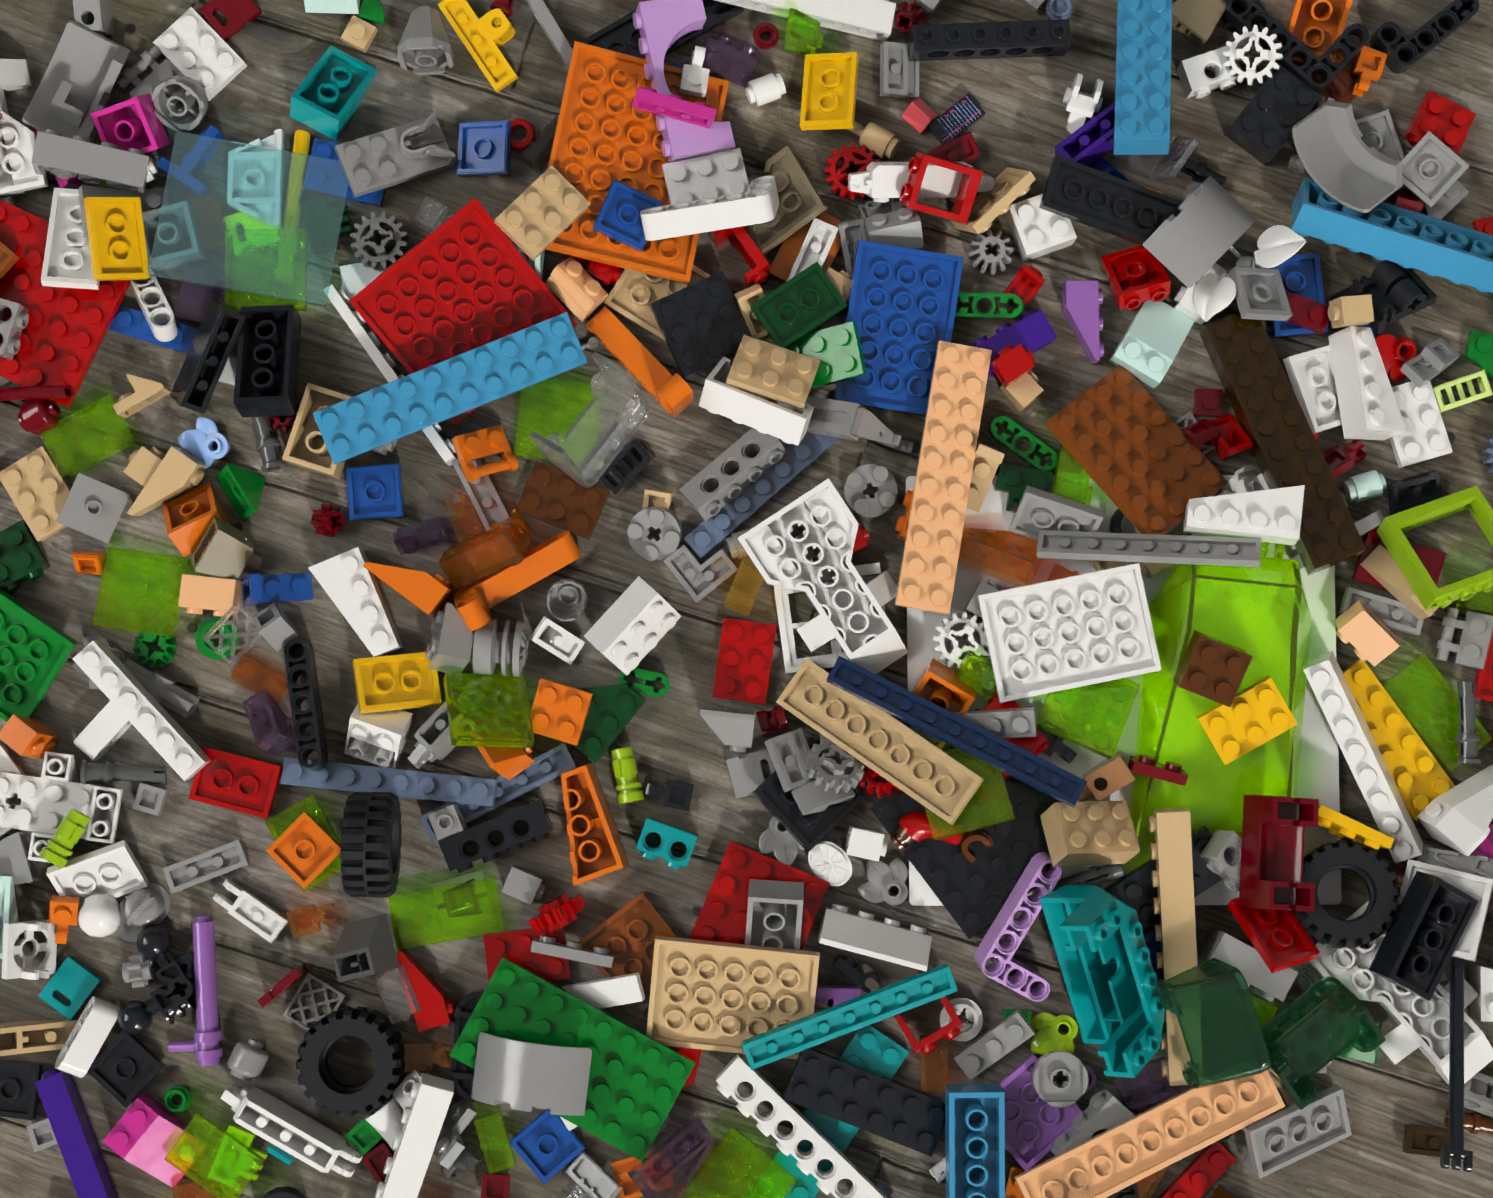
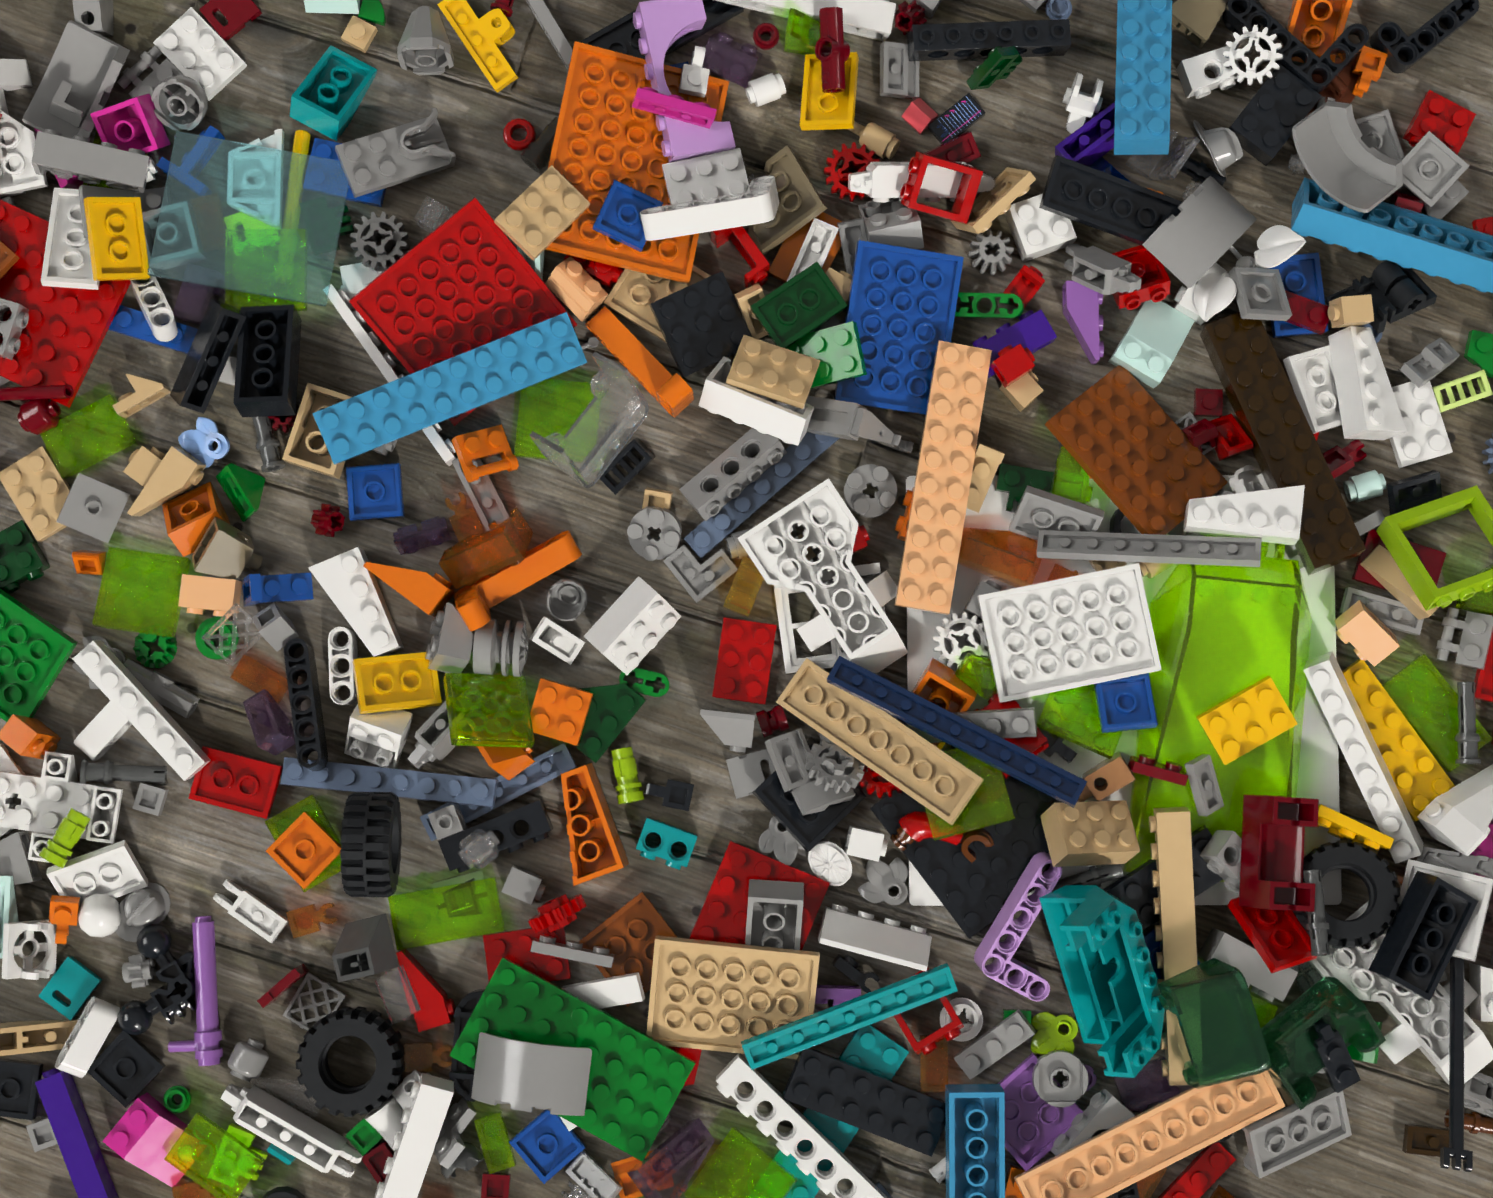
light grey plate [162,839,250,894] -> none
blue tile [457,120,511,177] -> none
reddish brown plate [515,460,610,541] -> none
green beam [989,416,1058,471] -> none
reddish brown brick [1173,630,1253,707] -> none
red plate [1375,334,1416,384] -> none
none -> white beam [328,627,358,705]
none -> clear head [458,829,500,869]
none -> dark red piece [815,7,850,93]
none -> dark green hinge [966,46,1023,90]
none -> light grey hinge [1064,244,1142,295]
none -> blue plate [1094,673,1158,733]
none -> light grey plate [1184,754,1224,816]
none -> light grey piece [1193,120,1244,177]
none -> dark grey pin [1303,870,1330,956]
none -> black hinge [1312,1018,1361,1093]

